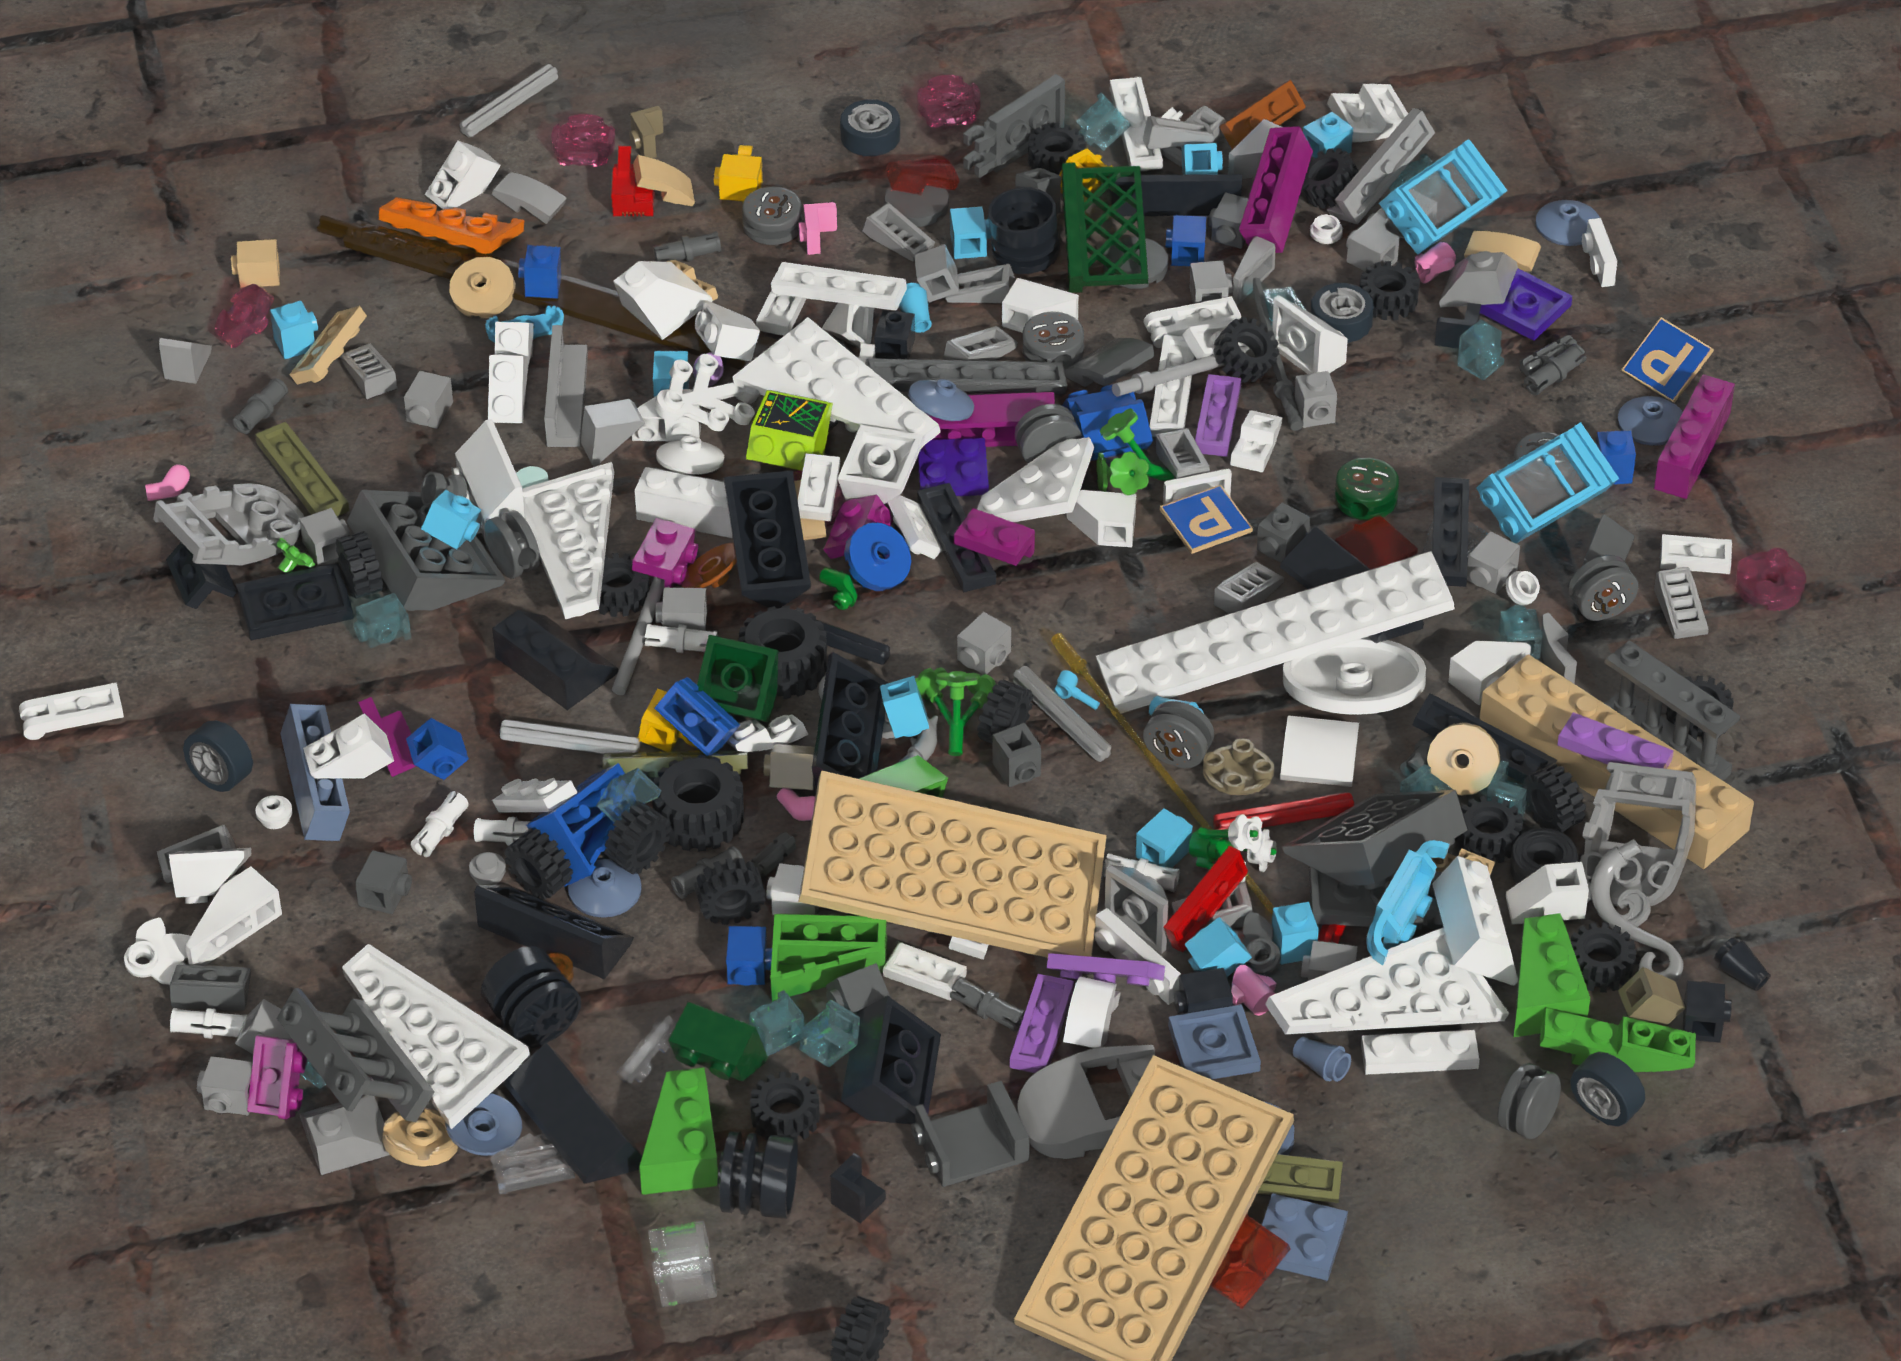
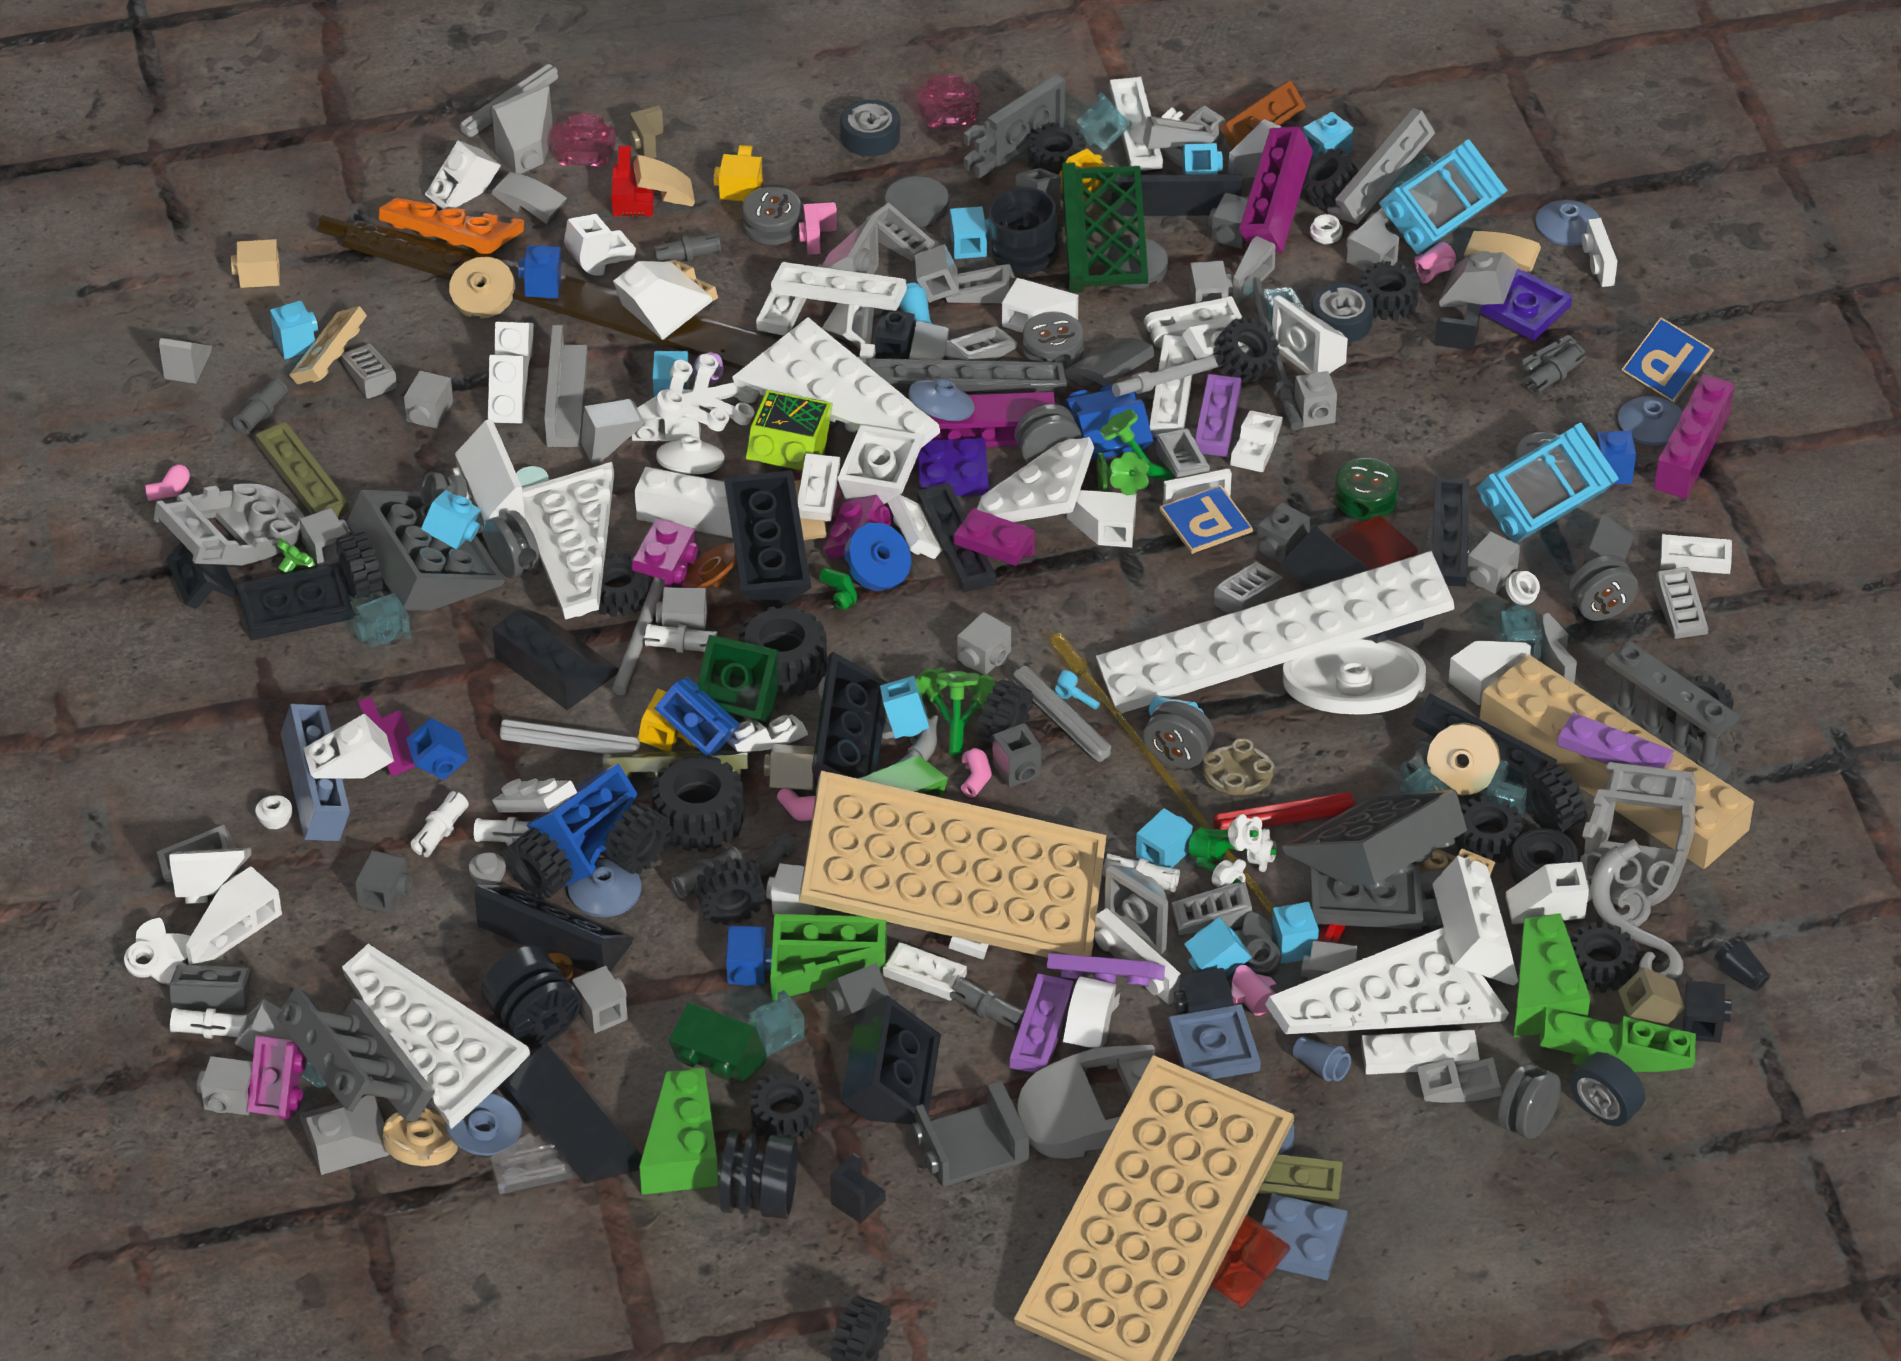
white plate [19,683,124,740] -> none
black wheel [183,720,253,792] -> none
clear pink plate [215,284,274,348] -> none
medium azure piece [485,306,564,342] -> none
clear light blue panel [596,768,662,823] -> none
clear wing [615,1015,677,1084] -> none
clear brick [648,1221,717,1307] -> none
white slope [695,301,760,361] -> none
clear light blue brick [799,1000,860,1067] -> none
black axle [816,620,890,665] -> none
clear red slope [885,154,960,195] -> none
red tile [1164,845,1248,953] -> none
blue brick [1166,215,1206,267] -> none
white slope [1280,716,1359,787] -> none
white slope [1327,84,1408,142] -> none
medium azure plate [1366,840,1450,966] -> none
clear light blue brick [1457,319,1505,381] -> none
clear pink plate [1735,548,1806,611] -> none
none -> light grey slope [492,83,553,174]
none -> white brick [564,214,636,275]
none -> light grey brick [572,966,628,1034]
none -> light grey slope [817,216,879,303]
none -> dark grey slope [909,320,949,360]
none -> bright pink arm [961,748,992,798]
none -> light grey slope [1417,1057,1502,1103]

